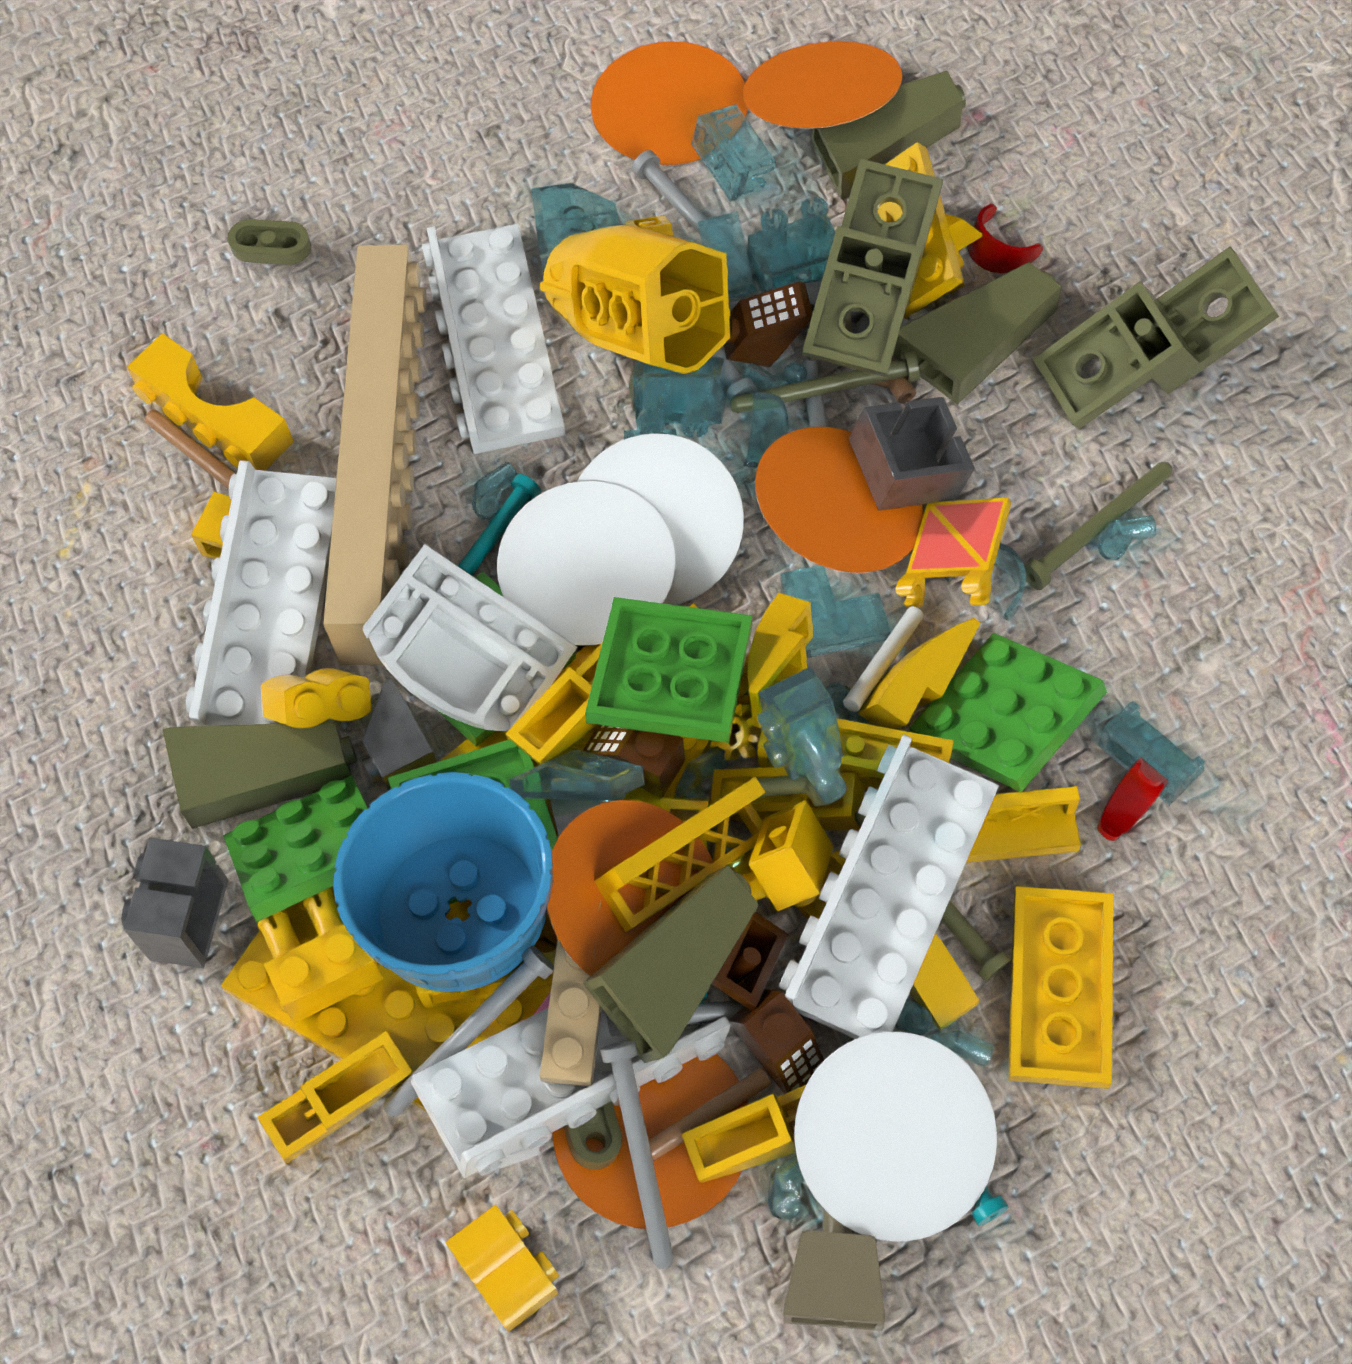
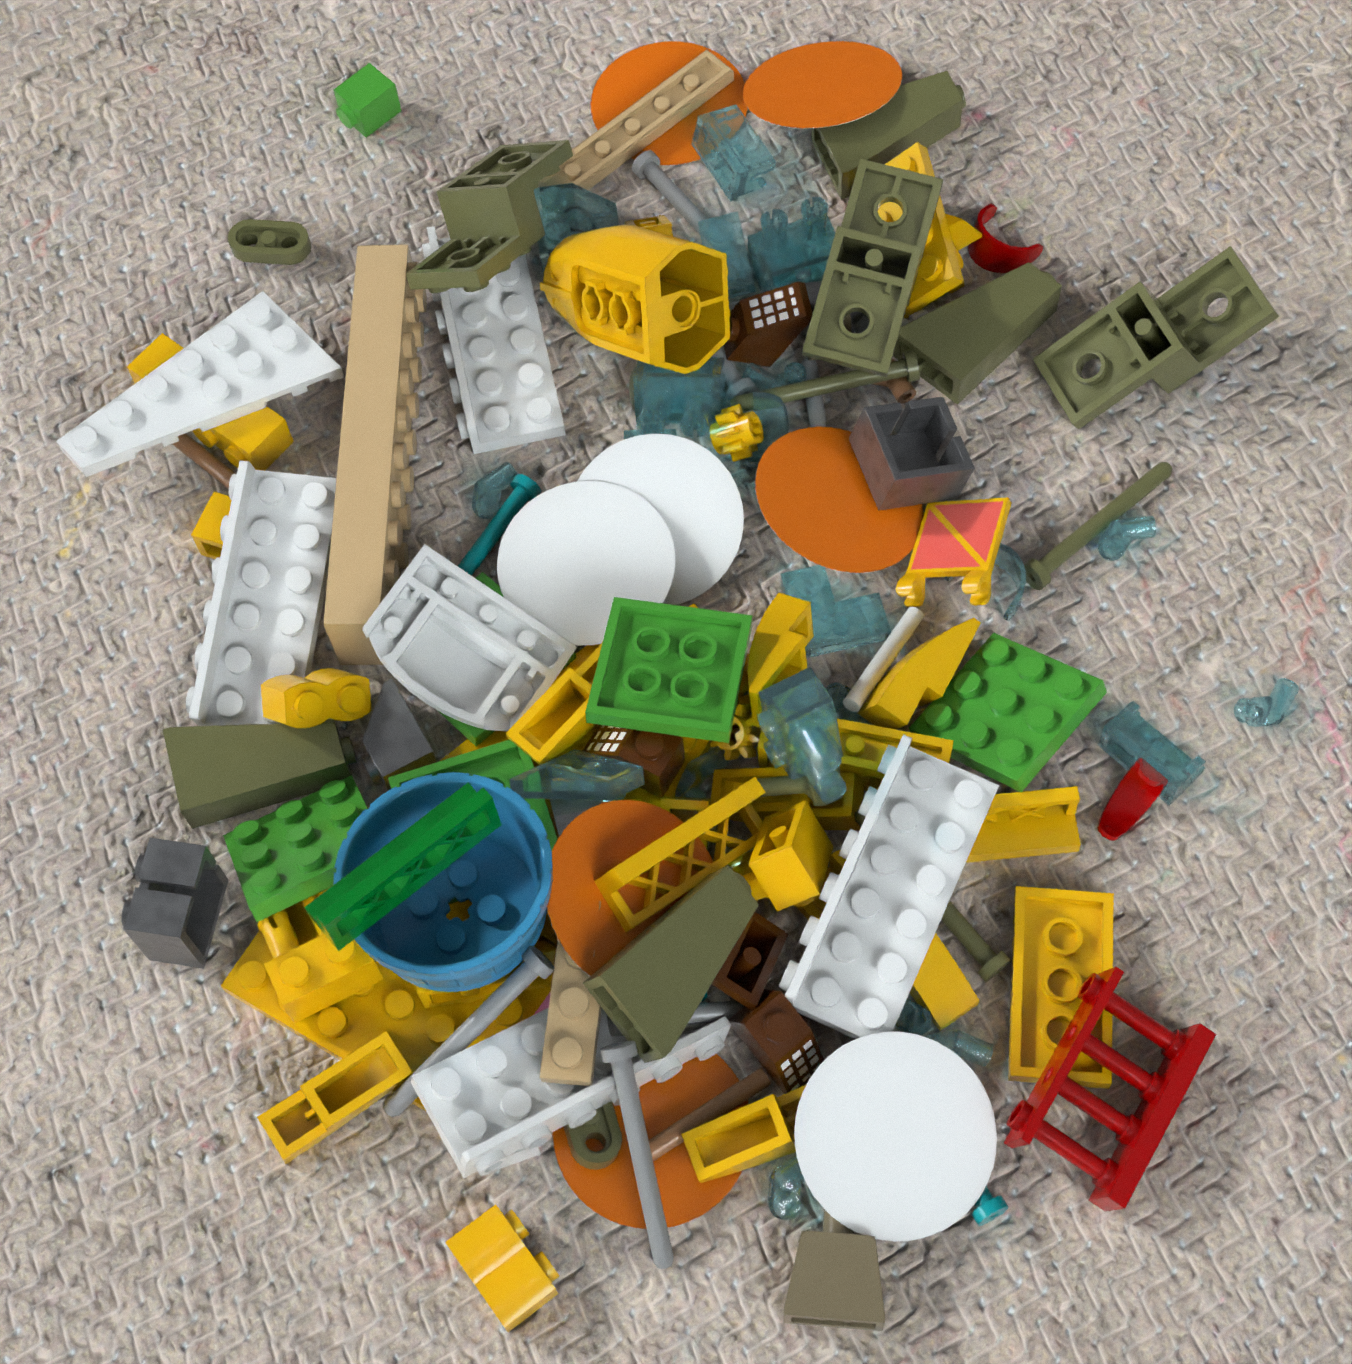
none -> white wing [56,291,344,477]
none -> green fence [304,783,502,951]
none -> bright green brick [333,63,402,138]
none -> olive bracket [406,140,573,293]
none -> tan tile [533,49,734,214]
none -> yellow gear [710,404,764,462]
none -> red fence [1004,967,1217,1212]
none -> clear light blue arm [1234,678,1299,727]

